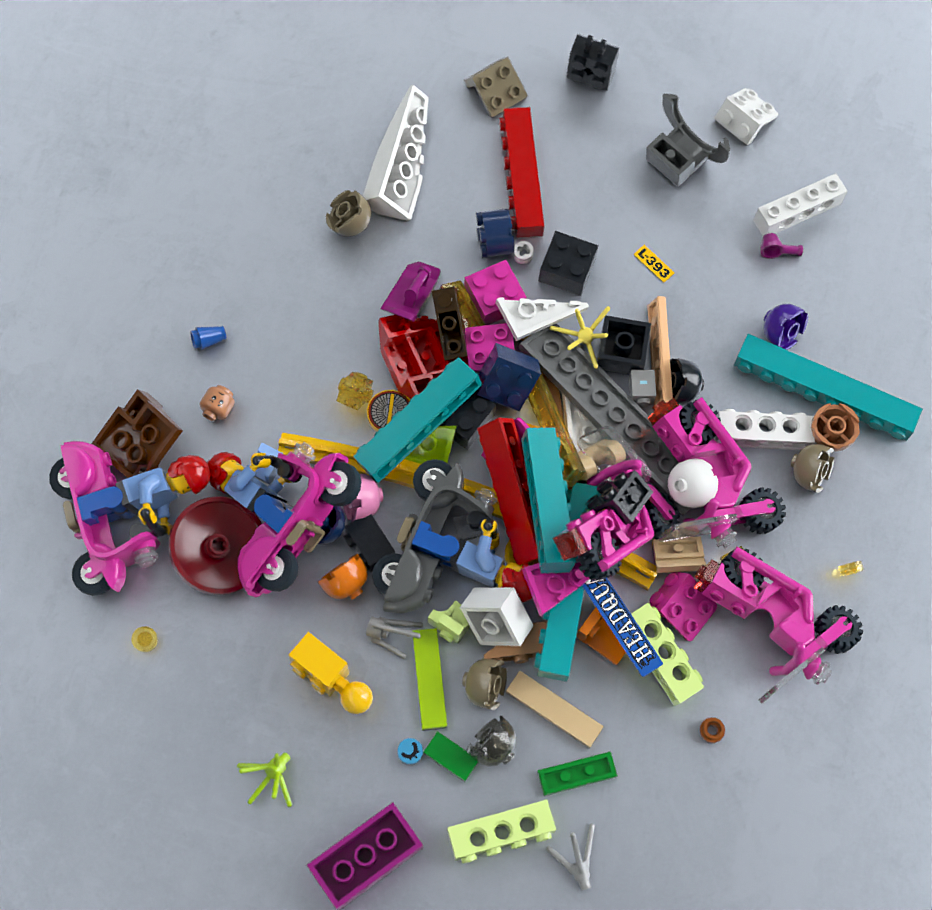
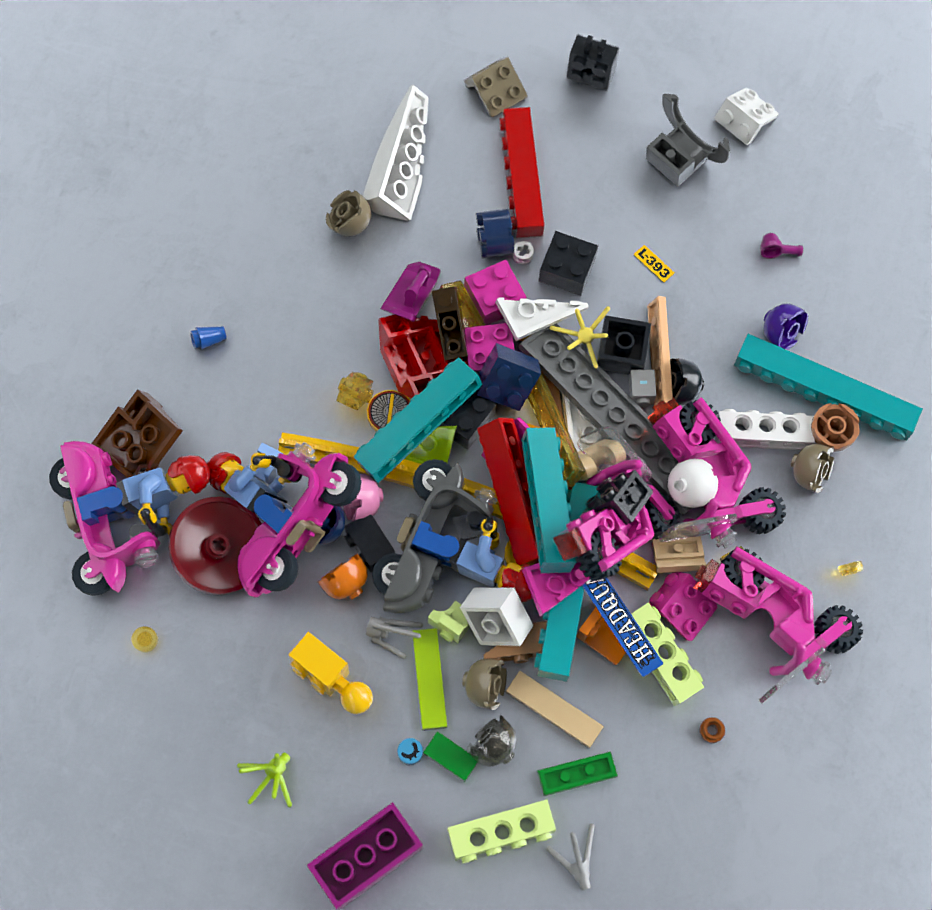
nougat head [199,385,235,422] -> none
white brick [753,174,848,236] -> none

